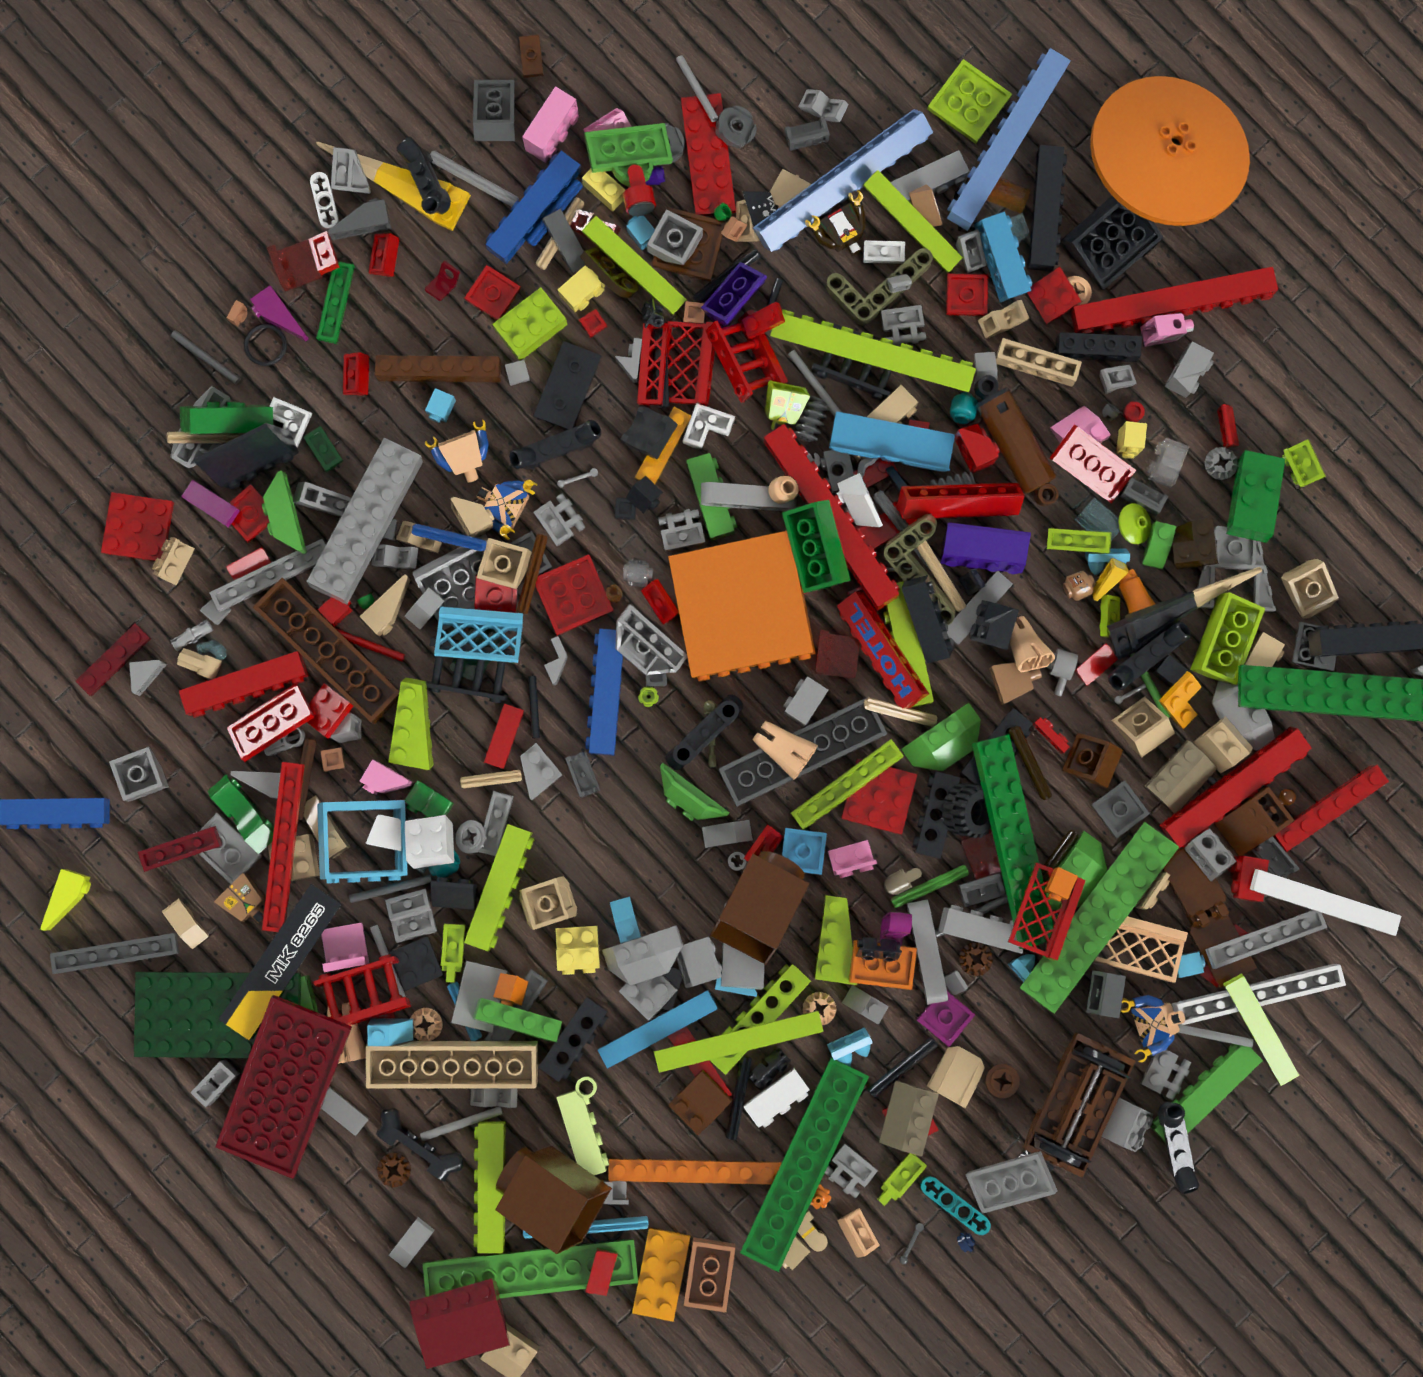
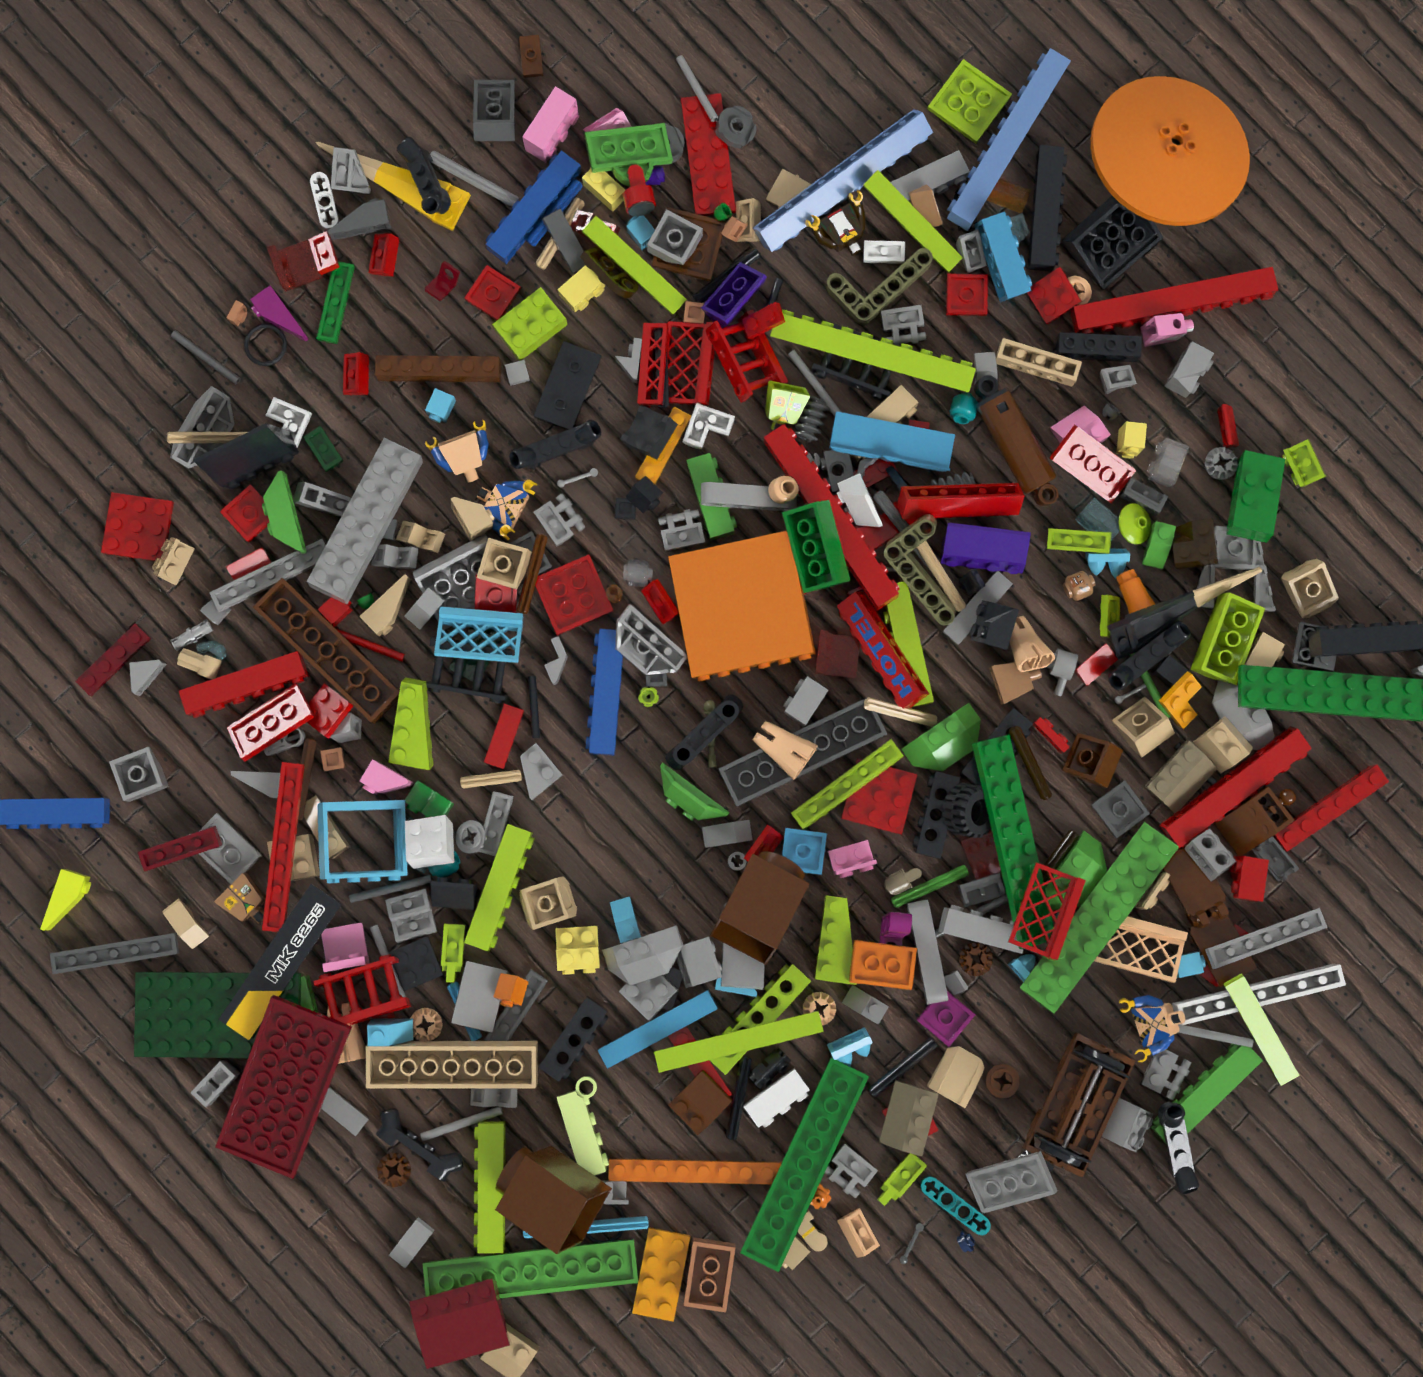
green brick [180,402,273,434] -> none
magenta tile [181,480,240,528] -> none
green brick [208,774,274,854] -> none
white sticker [366,815,401,851] -> none
blue axle [412,524,487,551] -> none
bright green brick [473,998,562,1042] -> none
dark grey hinge [565,752,600,798] -> none
red tile [579,309,607,338] -> none
red slope [586,1248,618,1296] -> none
black hinge [641,296,664,328] -> none
black sticker [742,191,776,227] -> none
dark grey hinge [784,117,830,151] -> none
light grey slope [798,89,849,122] -> none
black hinge [856,937,902,962] -> none
light grey slope [887,274,912,293] -> none
black brick [902,575,954,664] -> none
red slope [954,424,1000,474] -> none
tan slope [978,300,1029,338] -> none
orange brick [1045,867,1078,902] -> none
dark grey slope [1086,970,1126,1018] -> none
yellow slope [1092,558,1129,601] -> none
red tile [1123,401,1145,422] -> none
white tile [1250,869,1401,936] -> none

